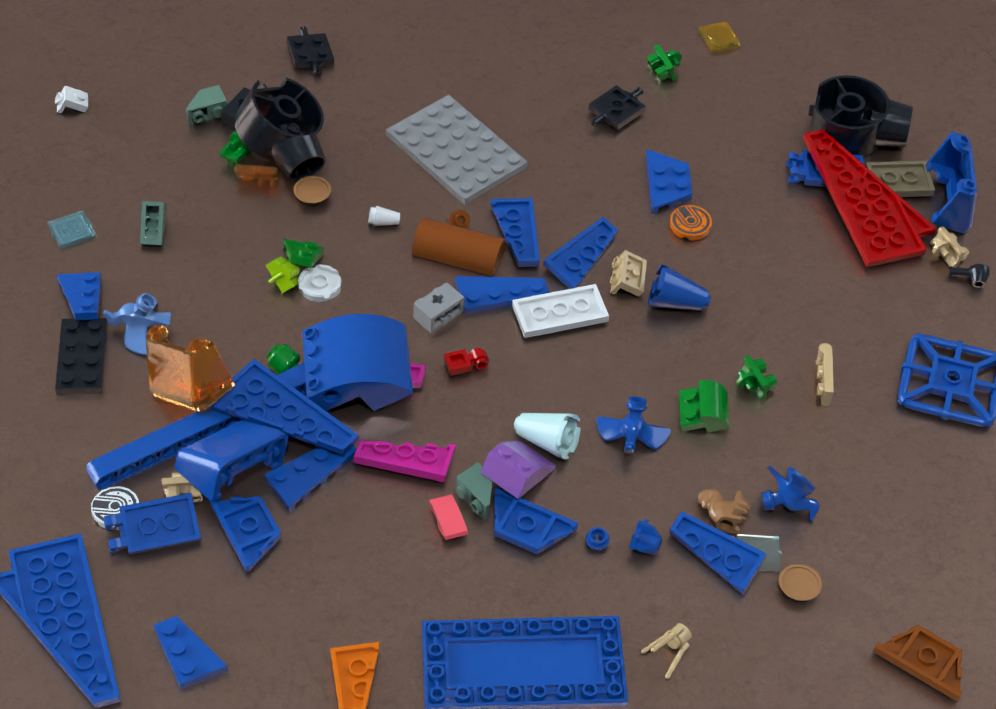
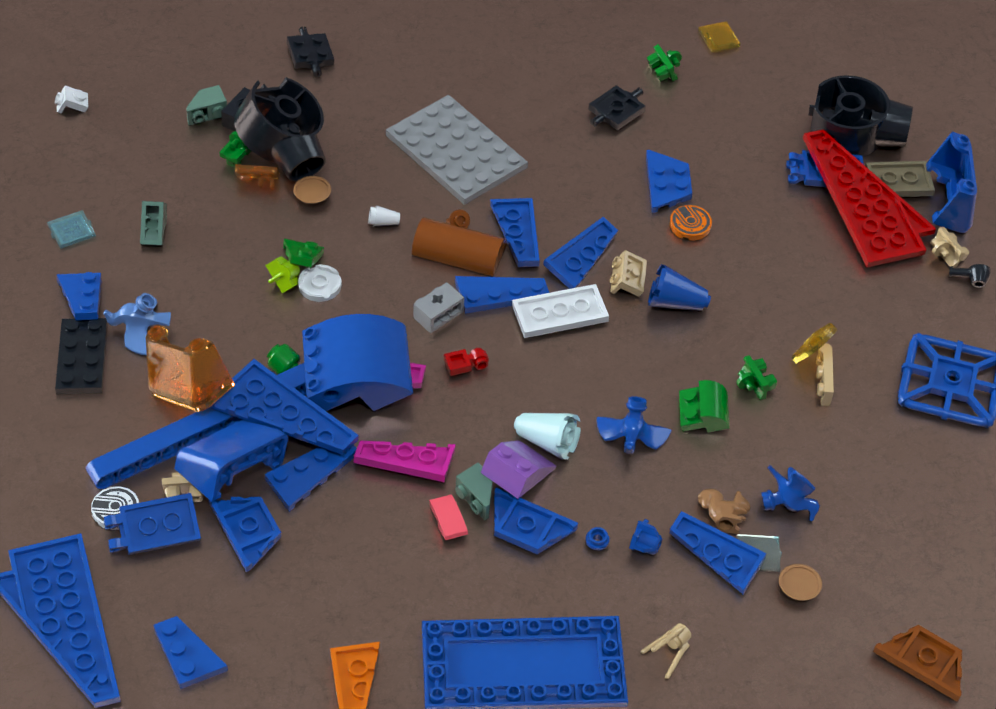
none -> clear yellow tile [792,323,837,364]

